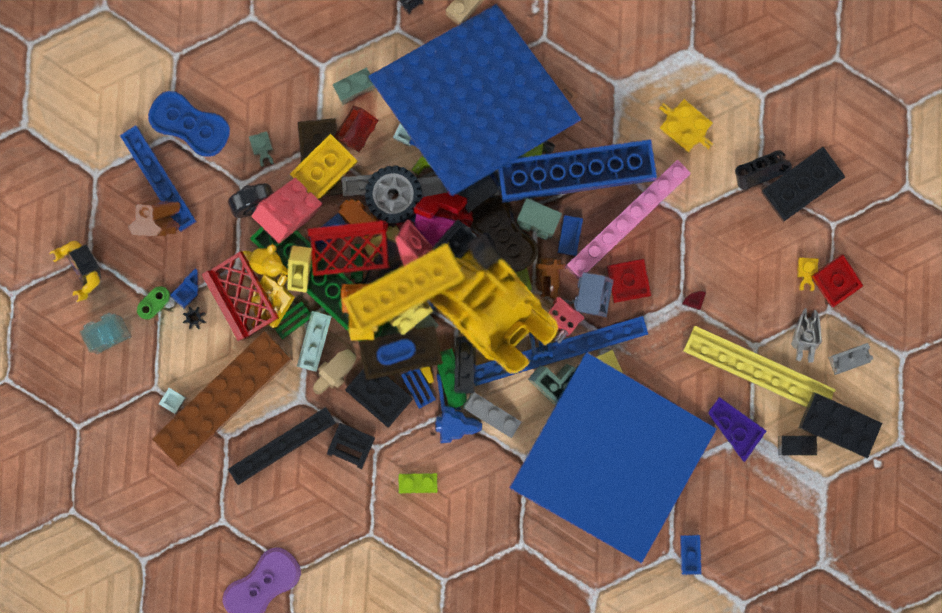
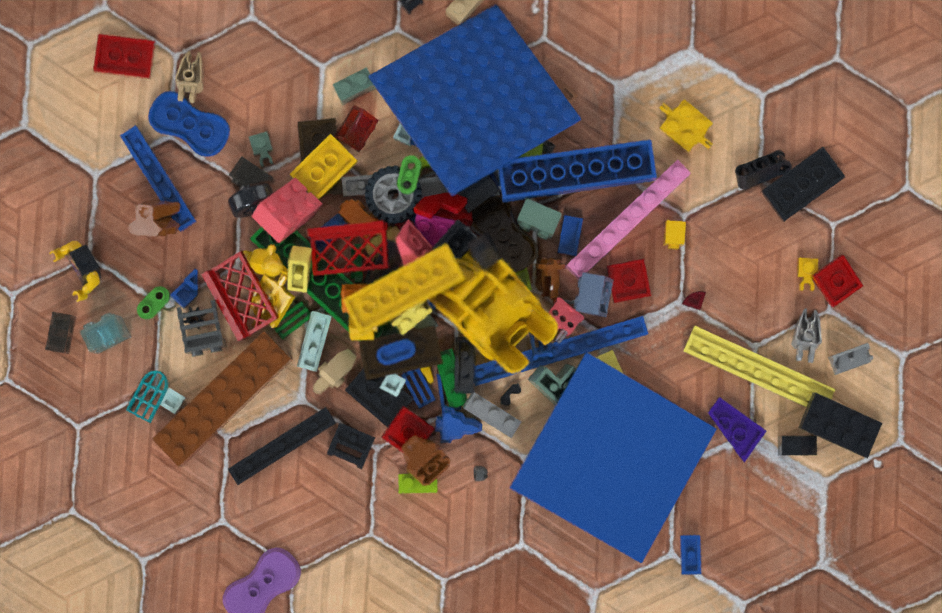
none -> clear smoke brick [45,312,76,354]
none -> red plate [93,34,156,79]
none -> teal window [126,370,168,423]
none -> tan hinge [175,51,203,103]
none -> dark grey plate [177,300,227,357]
none -> clear smoke slope [229,156,275,188]
none -> light aqua plate [380,374,406,397]
none -> red tile [381,406,435,453]
none -> bright green plate [397,155,421,195]
none -> dark orange piece [402,436,451,486]
none -> dark grey hinge [474,466,488,482]
none -> black piece [500,383,521,406]
none -> yellow brick [663,220,686,249]

